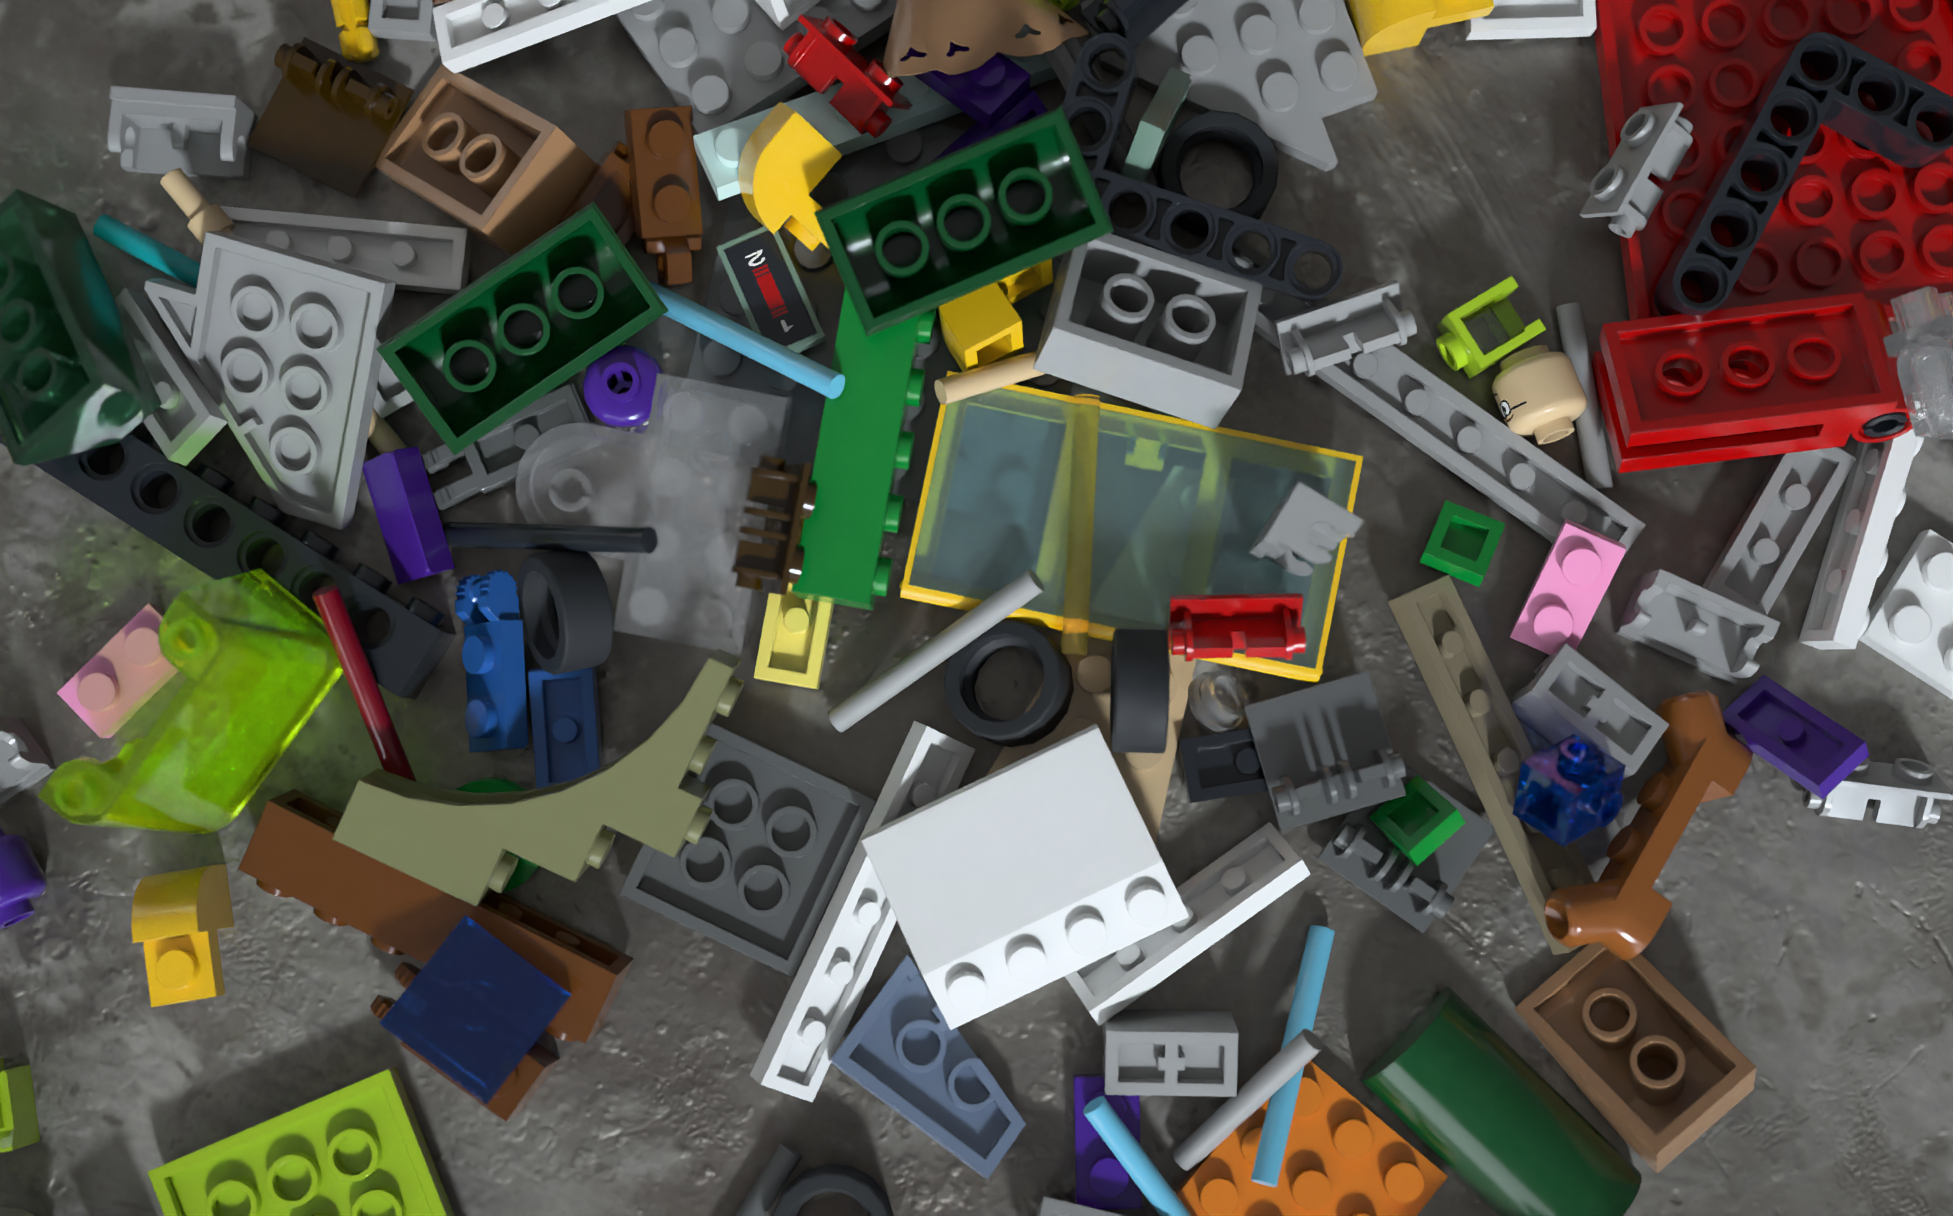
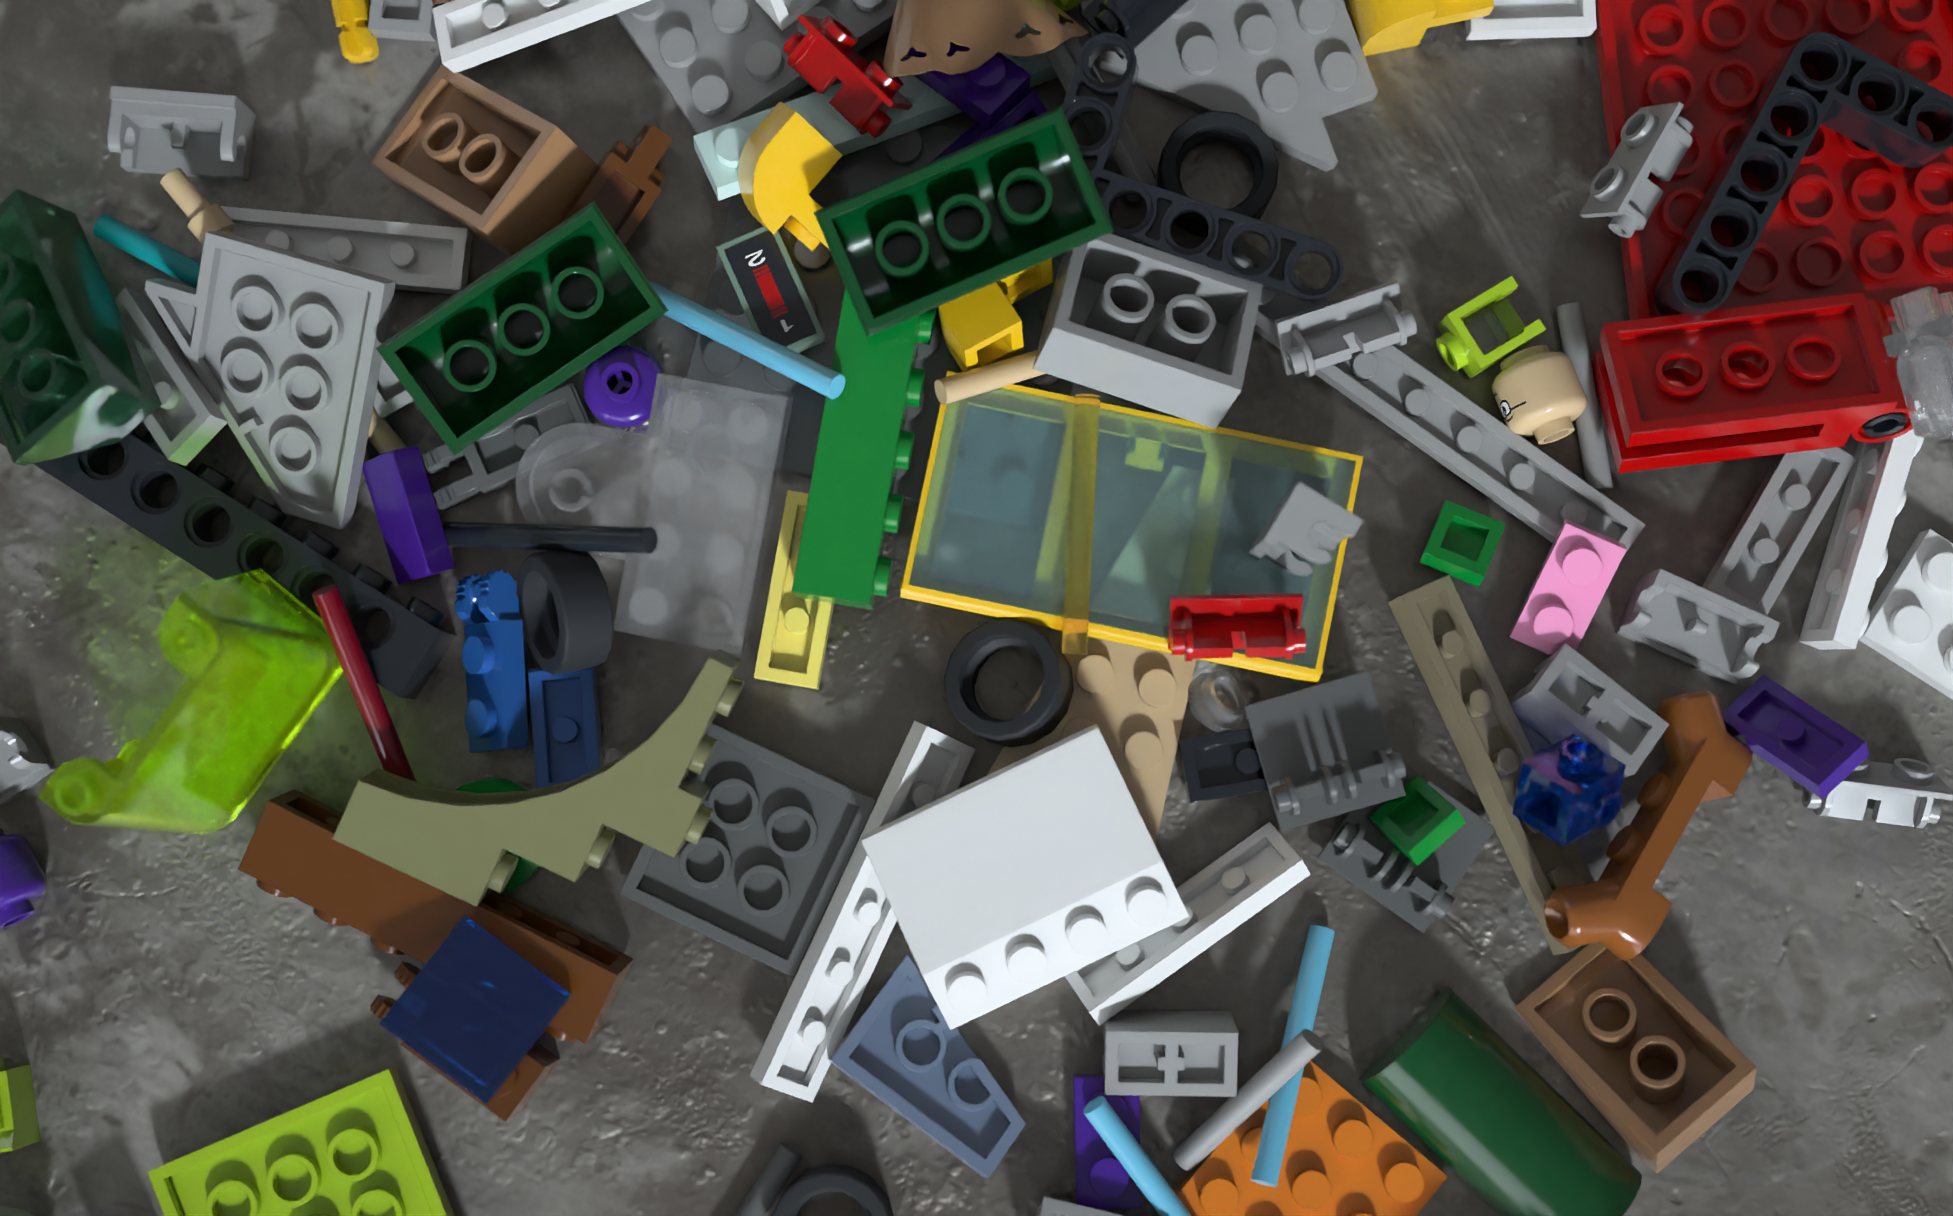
plate [57,603,200,738] -> none
yellow brick [131,864,234,1007] -> none
dark brown hinge [246,37,414,200] -> none
reddish brown hinge [624,106,703,286] -> none
dark brown hinge [731,455,817,596] -> none
light grey bar [828,569,1044,732] -> none
black tyre [1110,629,1170,753] -> none
sand green tile [1120,67,1192,182] -> none

